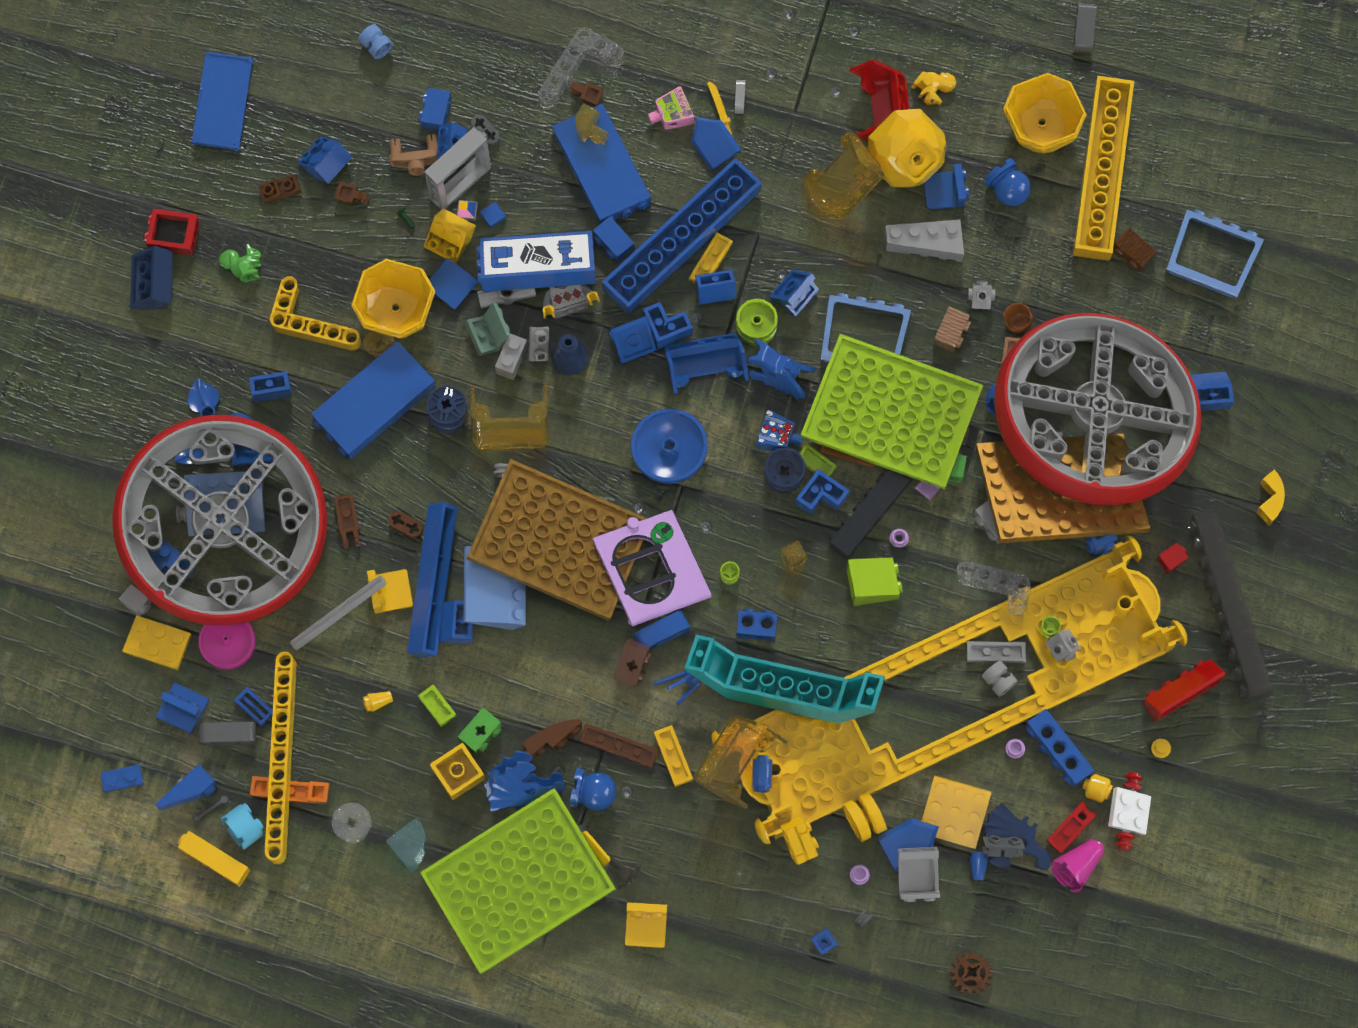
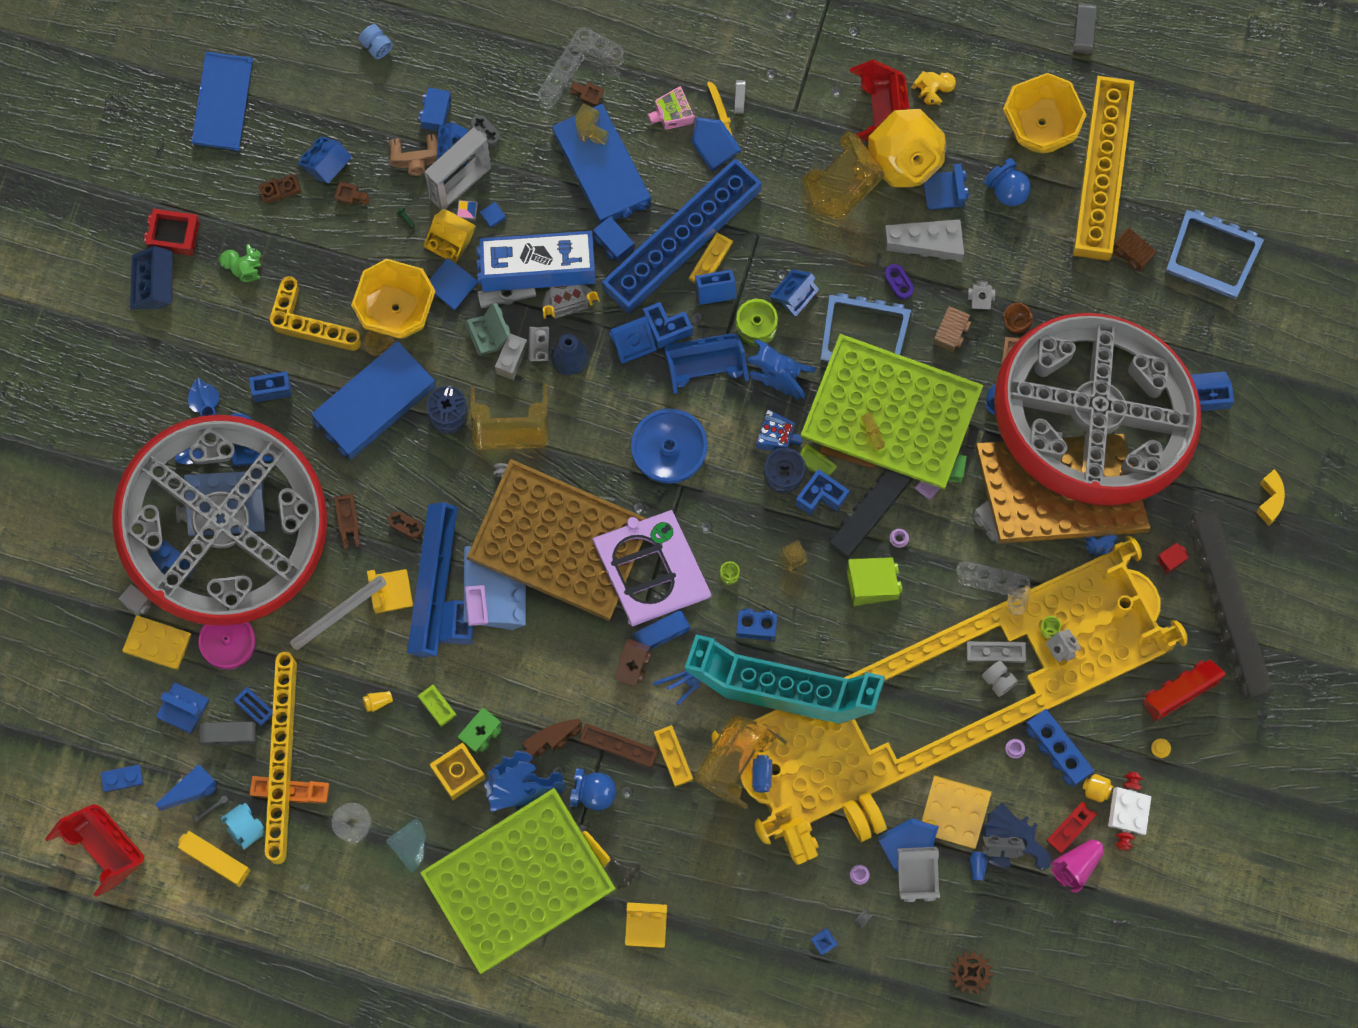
none -> red windscreen [45,804,144,897]
none -> lavender tile [464,585,488,626]
none -> clear yellow axle [861,412,885,450]
none -> dark purple plate [885,264,914,300]

